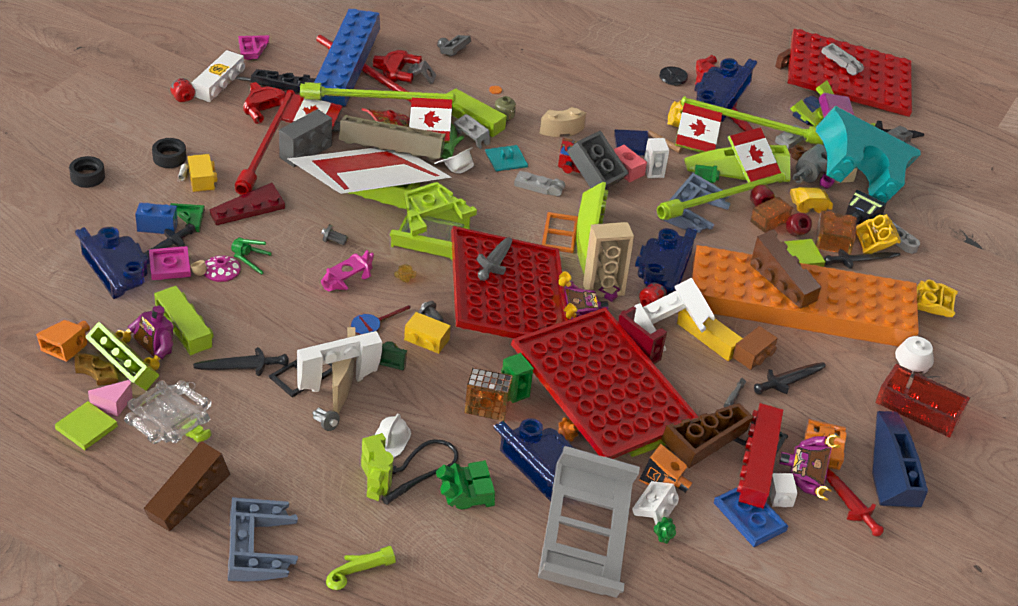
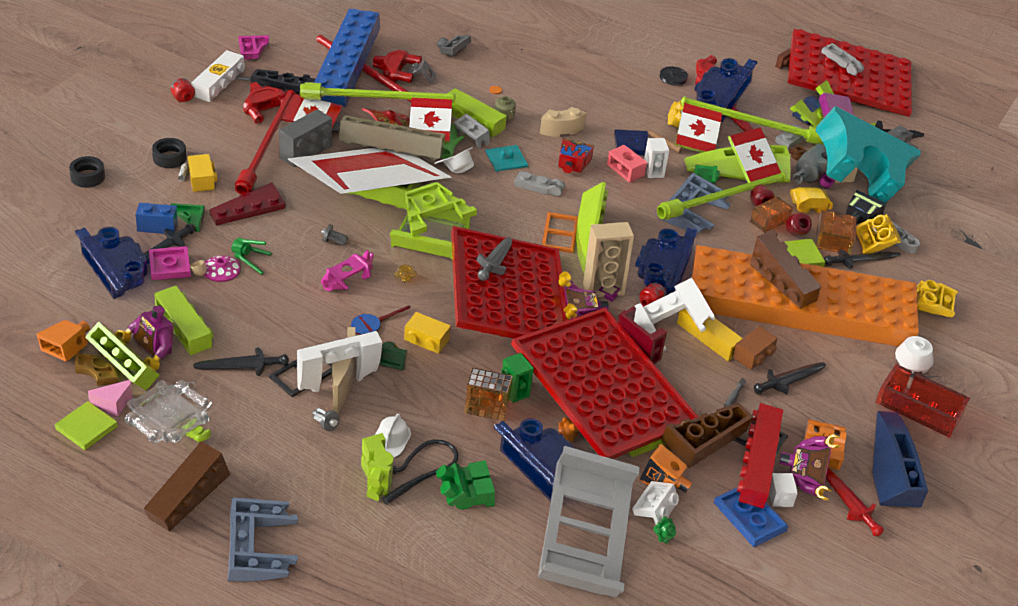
lime plant [326,546,396,590] -> none
dark grey piece [419,301,444,322] -> none
dark grey brick [567,130,629,189] -> none

